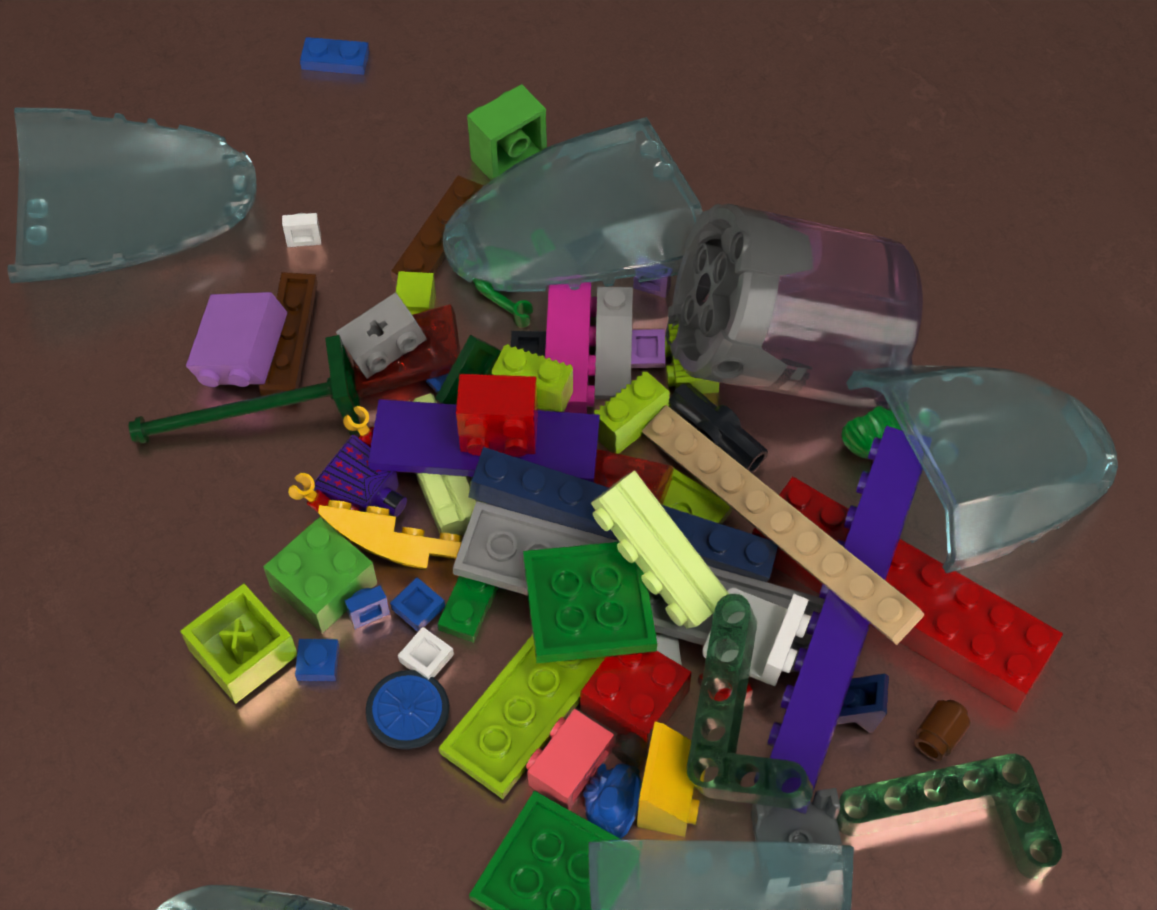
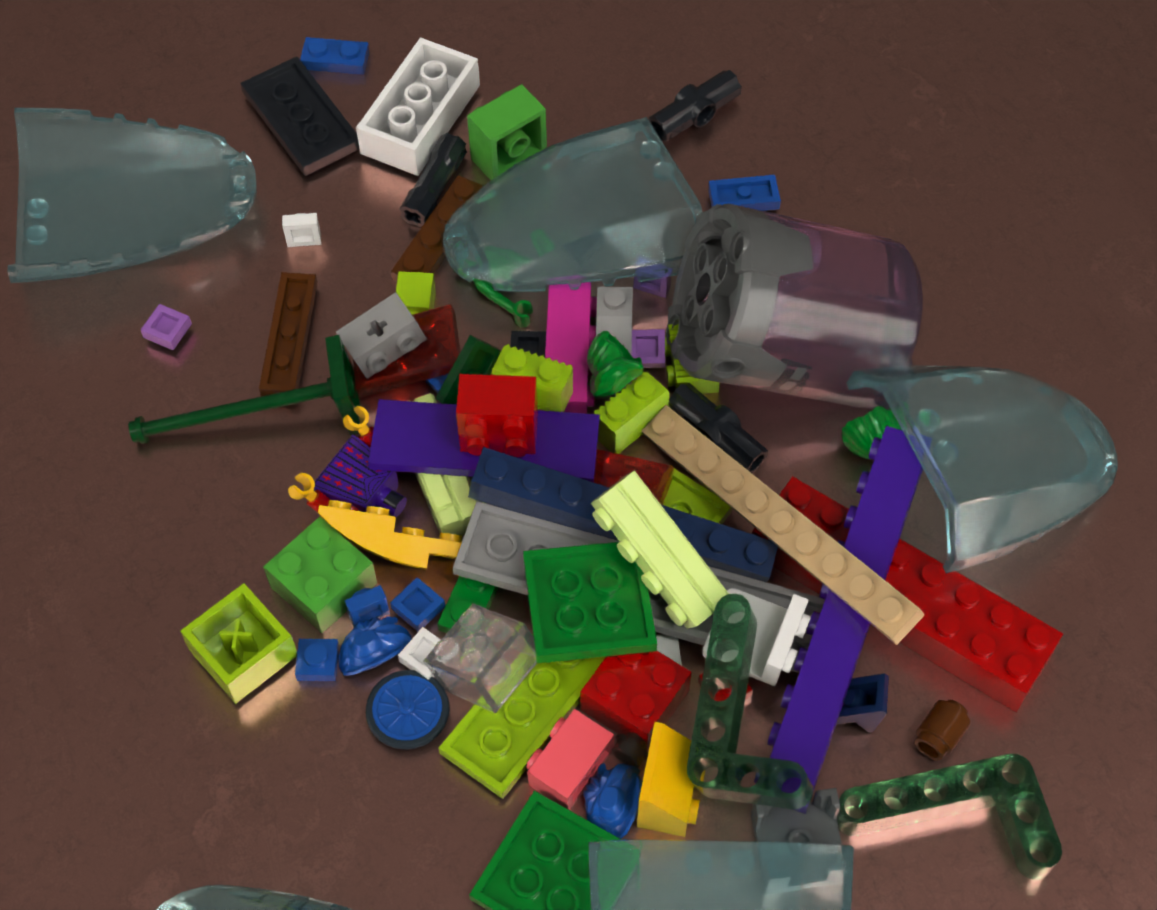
medium lavender brick [186,292,288,387] -> none
none -> medium lavender plate [141,304,192,350]
none -> black plate [240,56,359,176]
none -> blue hat [338,616,412,676]
none -> white brick [356,37,480,176]
none -> black axle [399,133,467,227]
none -> clear brick [423,603,536,713]
none -> green hair [587,331,644,398]
none -> black piece [649,70,742,142]
none -> blue plate [708,175,781,211]

